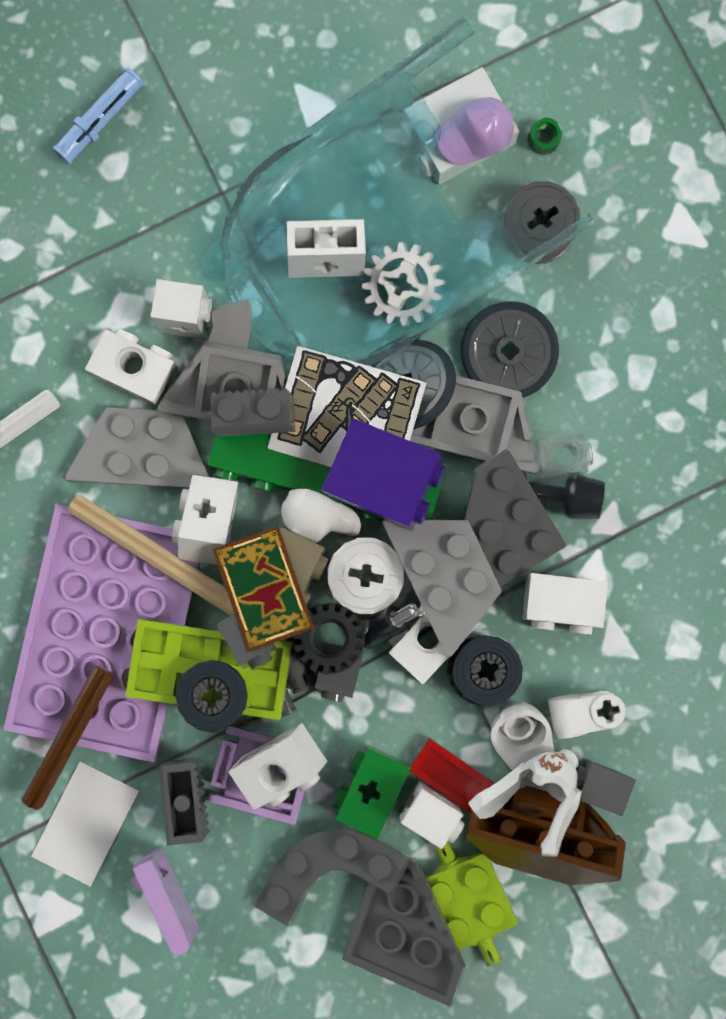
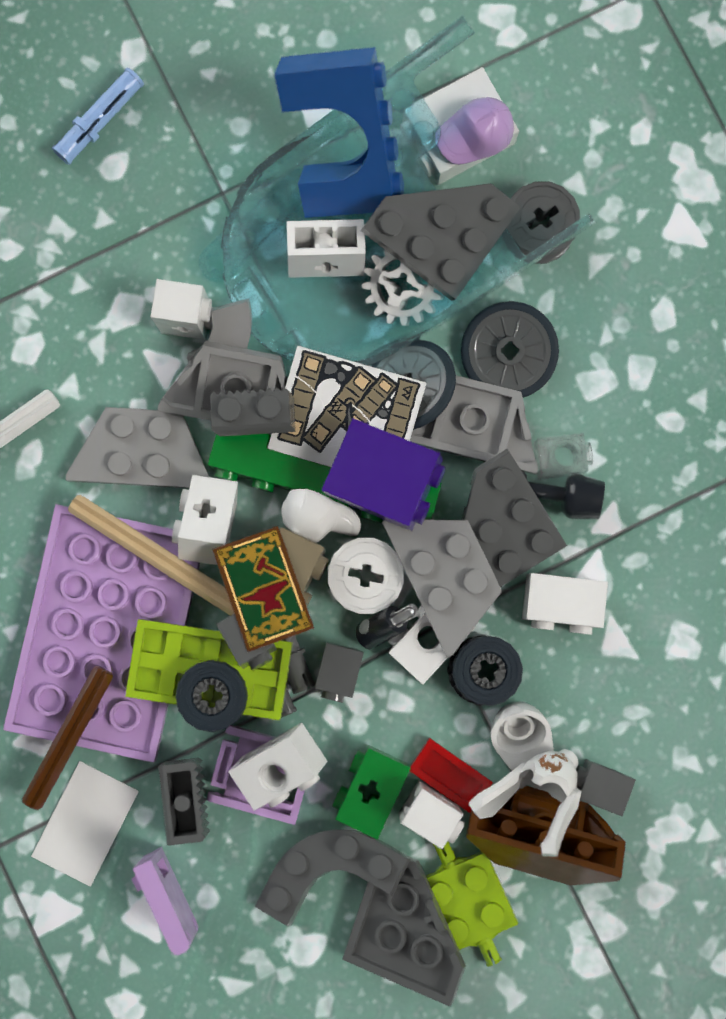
white brick [85,329,178,408] -> none
black tyre [293,603,365,674] -> none
green axle [527,117,562,155] -> none
white piece [547,691,626,739] -> none
none -> blue arch [274,47,404,218]
none -> dark grey plate [360,183,521,301]

